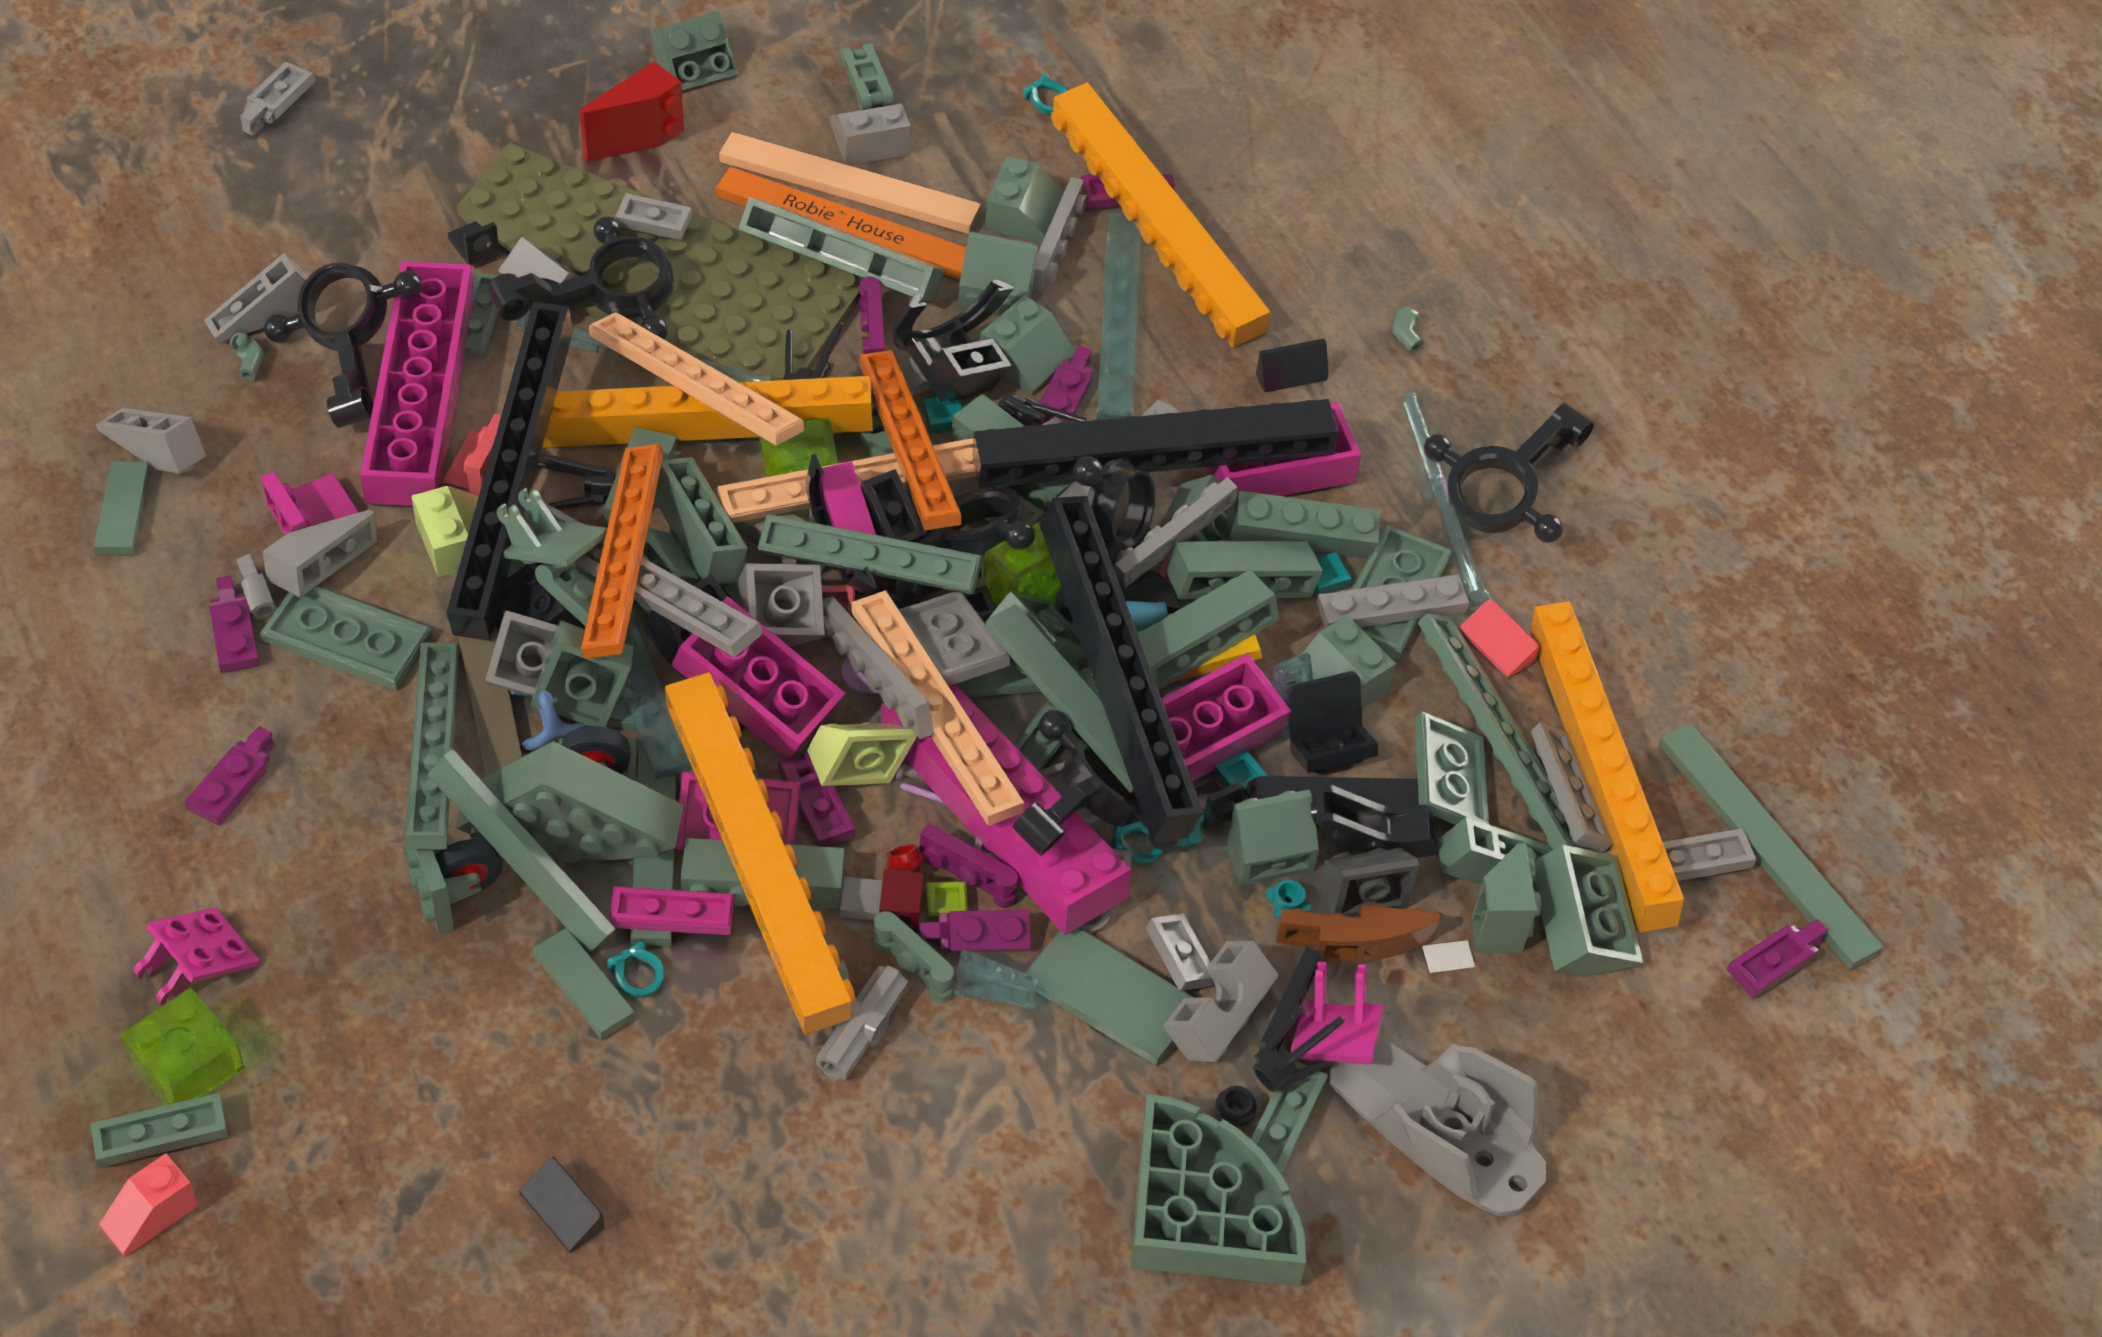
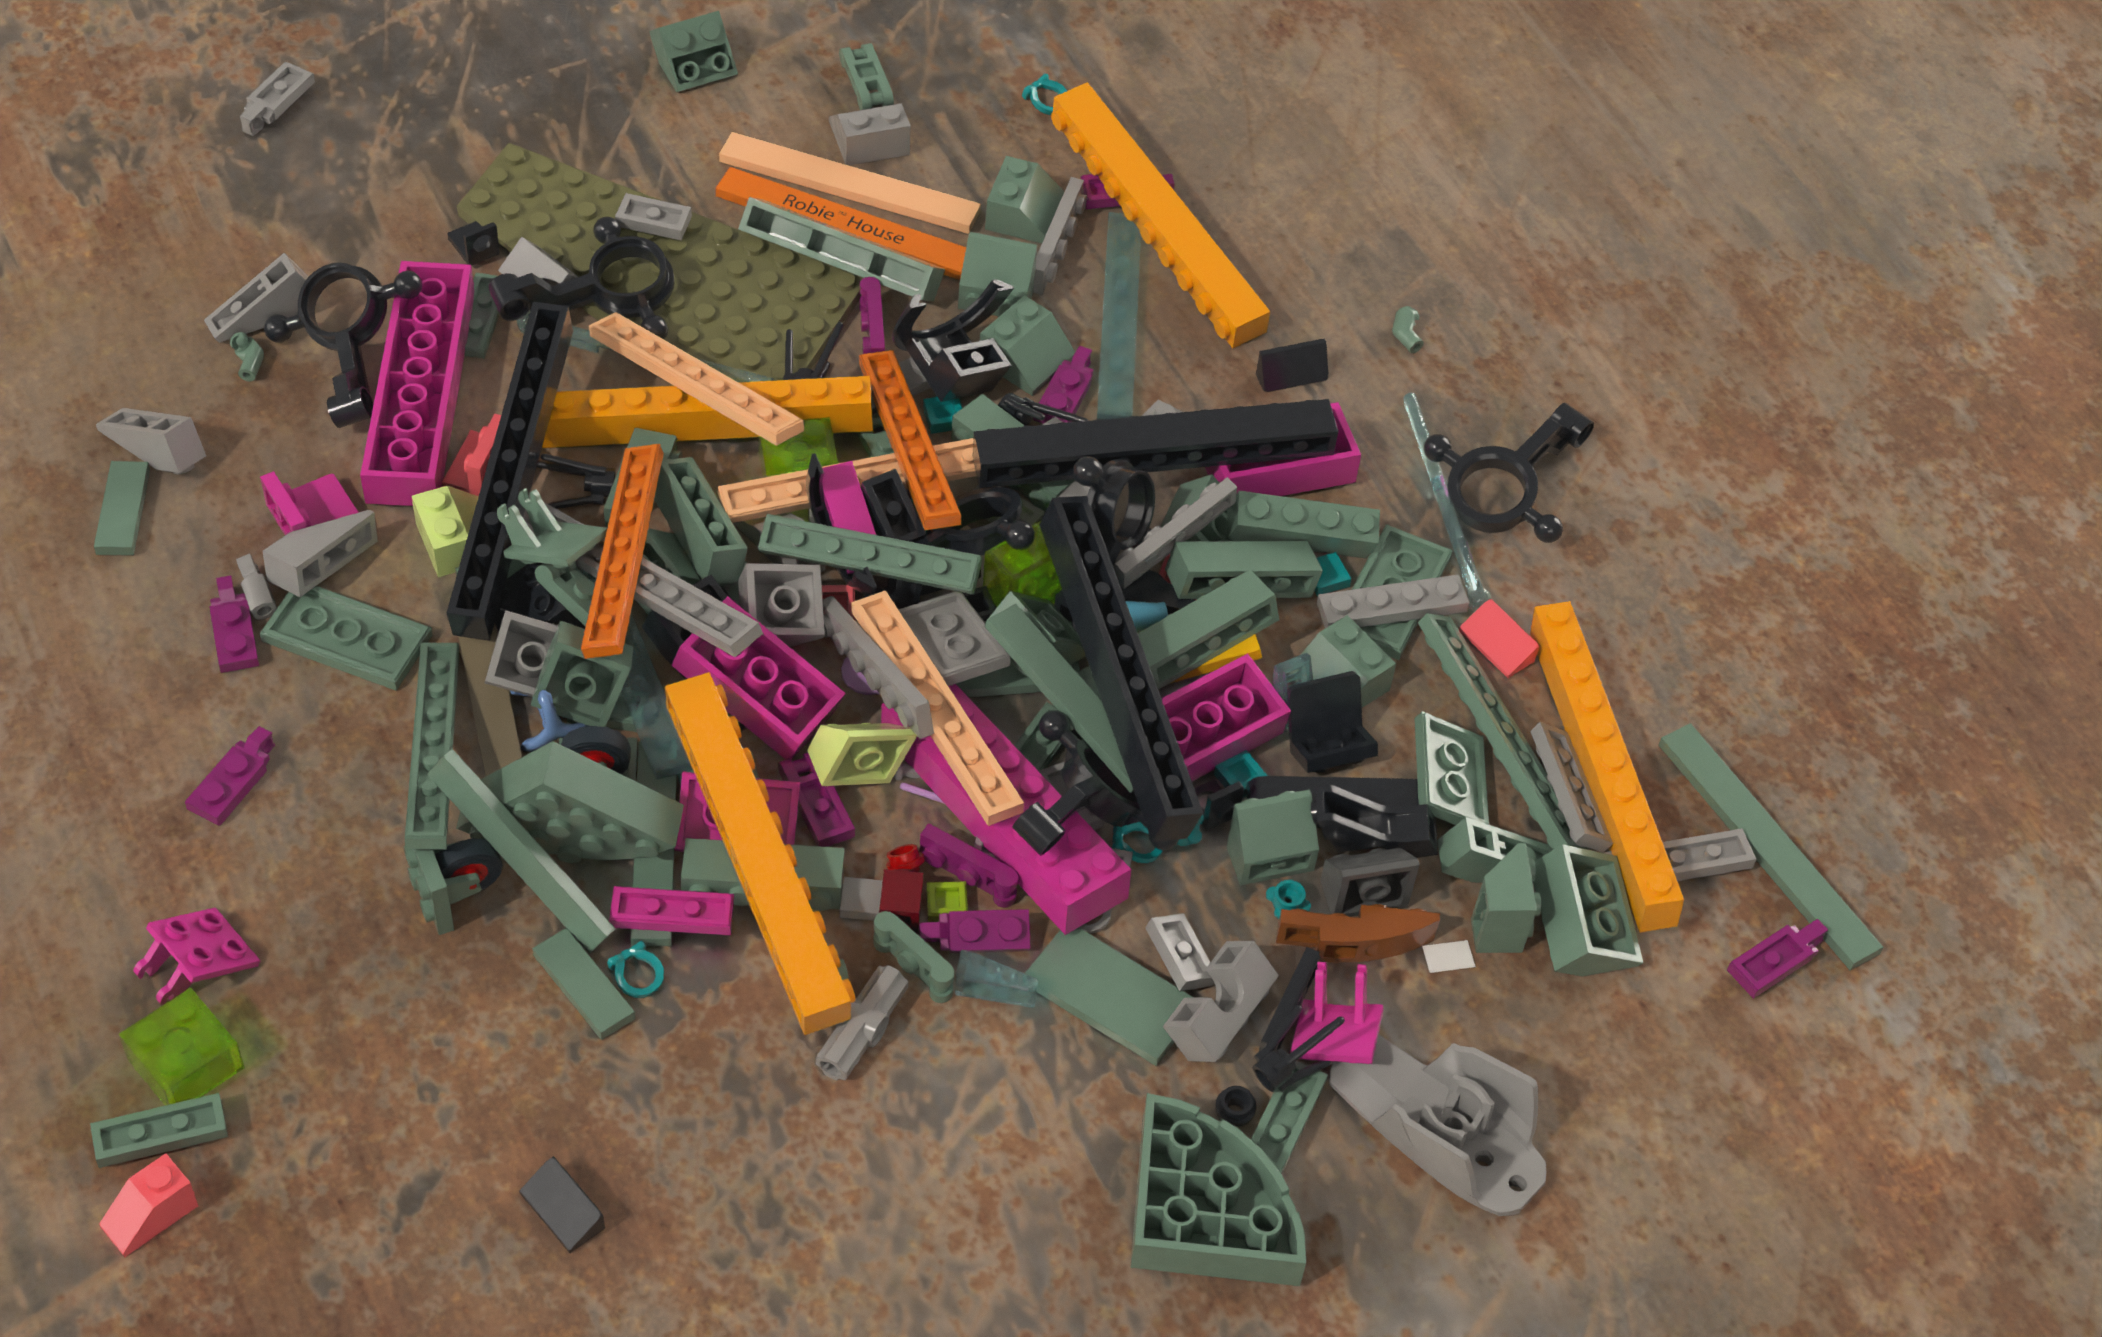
red slope [579,62,684,162] -> none

